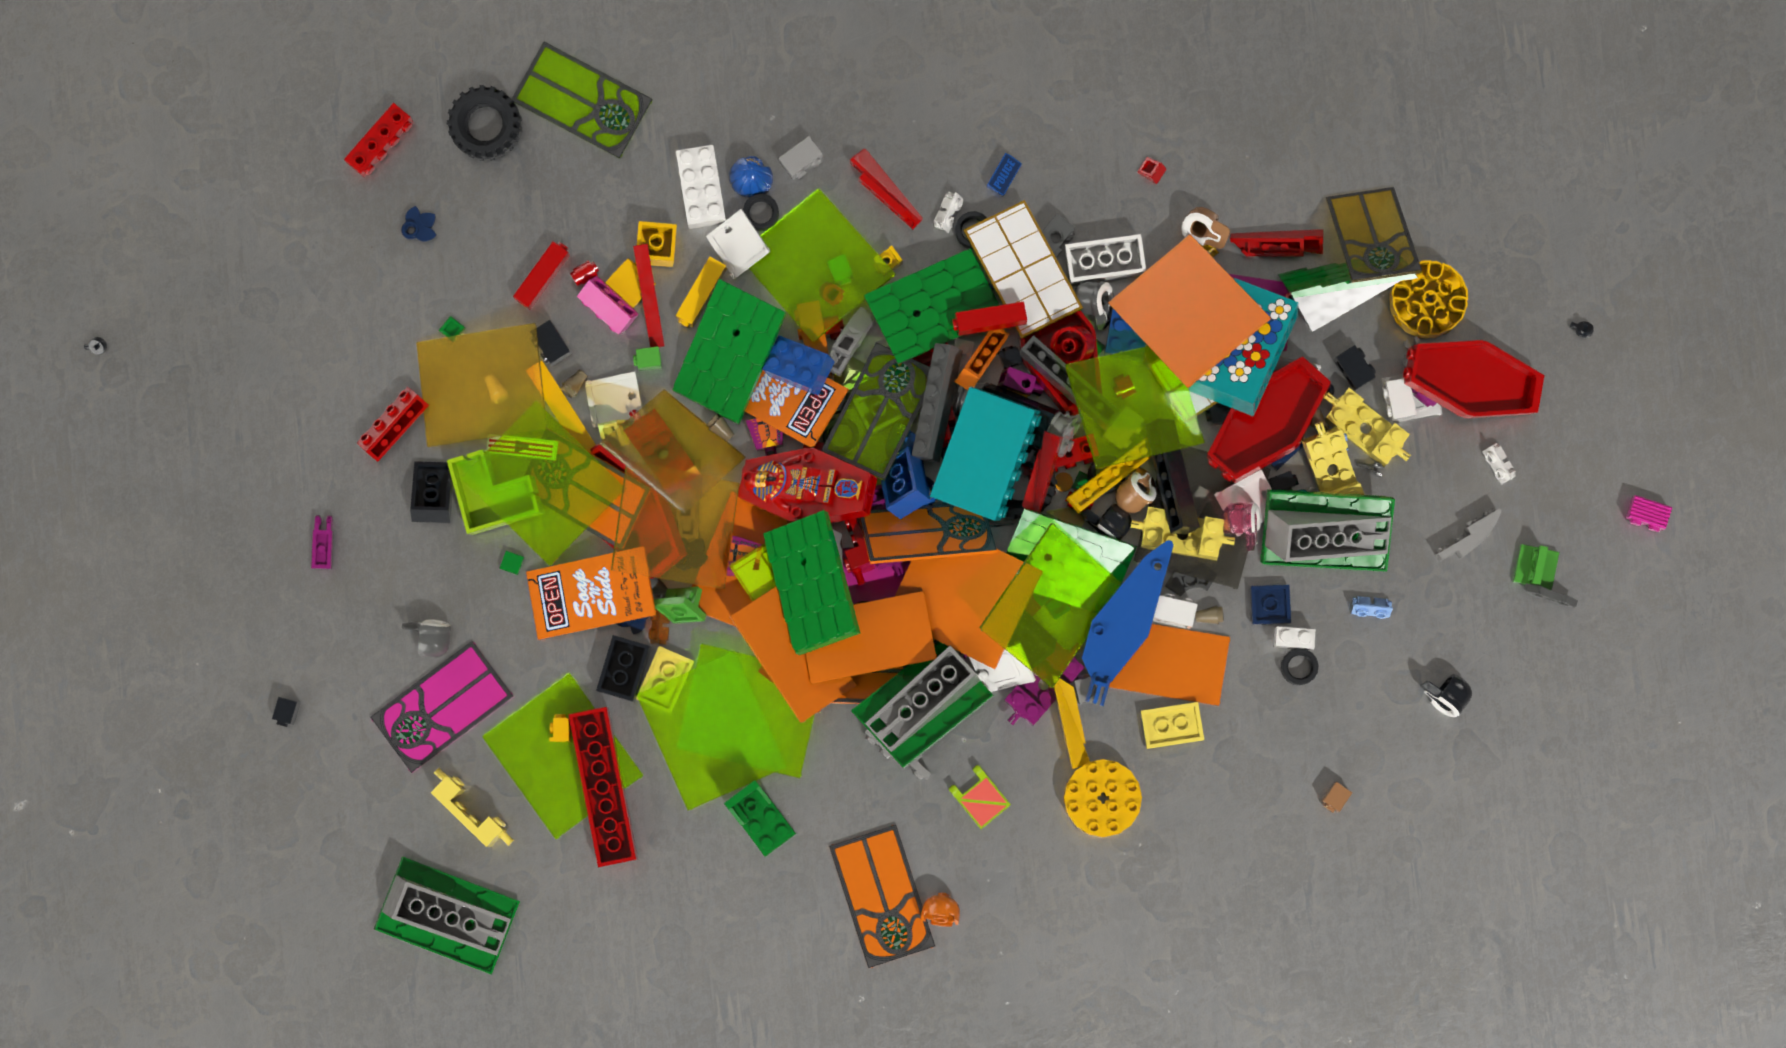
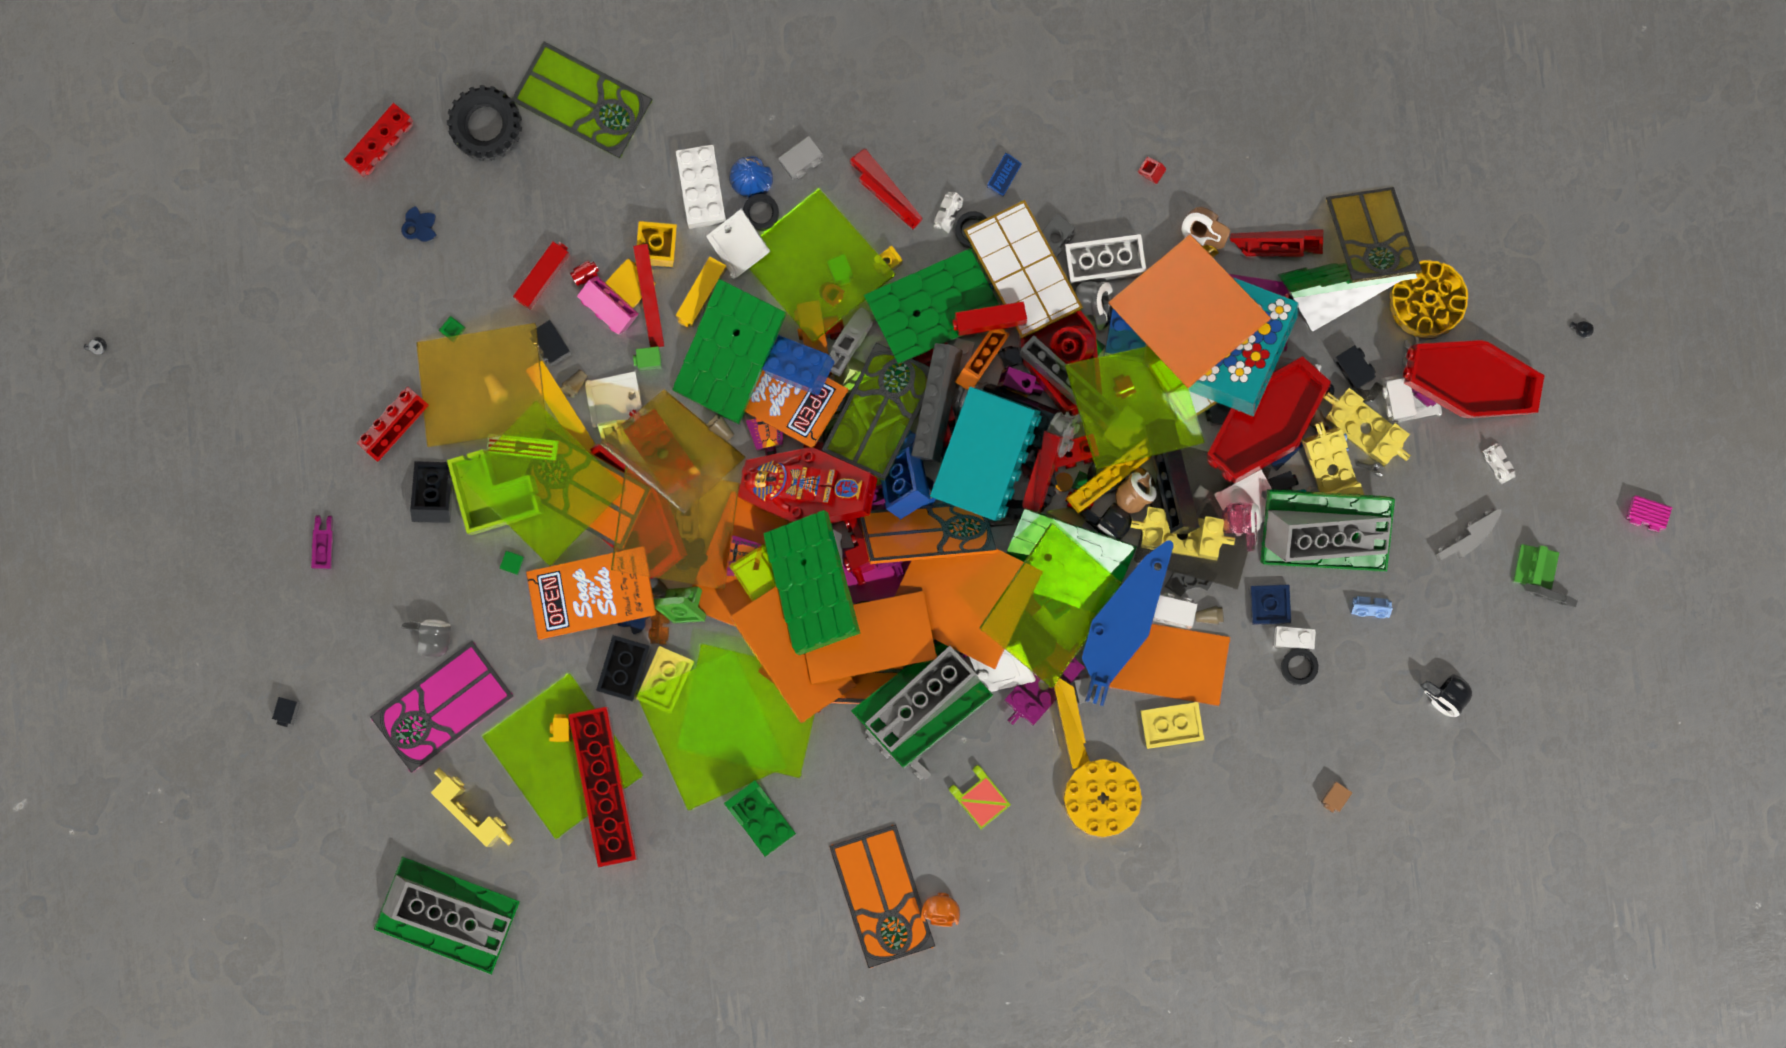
none -> clear smoke arm [1356,382,1383,402]

